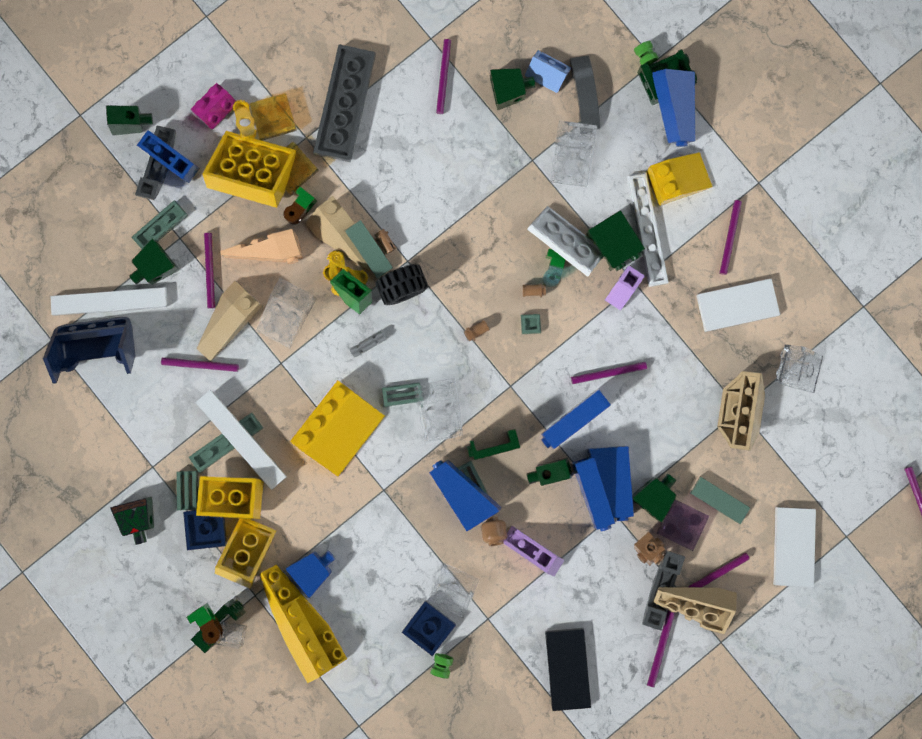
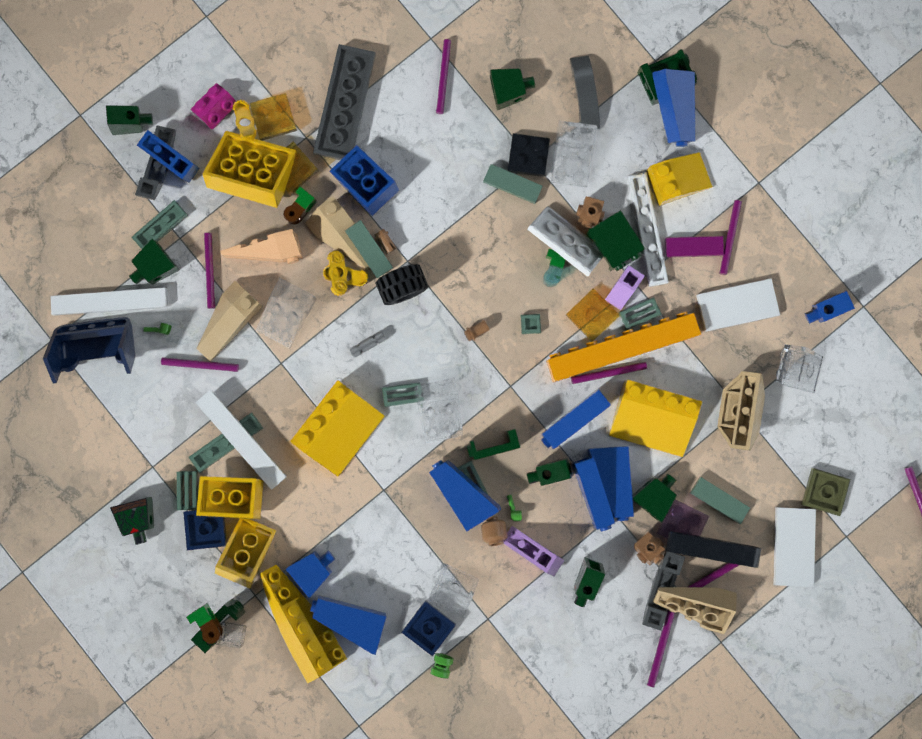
green slope [330,269,372,315] -> none
medium nougat pin [523,282,546,298] -> none
light blue panel [525,50,571,93] -> none
black tile [545,628,591,711] -> none
bright green wheel [634,41,659,65] -> none
none -> bright green hand [143,322,172,335]
none -> blue slope [310,595,386,655]
none -> blue slope [330,145,399,216]
none -> sand green tile [483,164,543,204]
none -> bright green hand [507,495,522,521]
none -> black plate [508,133,550,177]
none -> light orange brick [546,311,701,383]
none -> clear yellow plate [566,288,620,342]
none -> dark green torso [574,557,605,607]
none -> medium nougat brick [576,196,605,228]
none -> yellow slope [609,380,702,457]
none -> sand green tile [619,297,662,330]
none -> magenta tile [665,236,724,258]
none -> black beam [666,531,762,568]
none -> olive tile [801,468,851,516]
none -> blue torso [805,291,855,324]

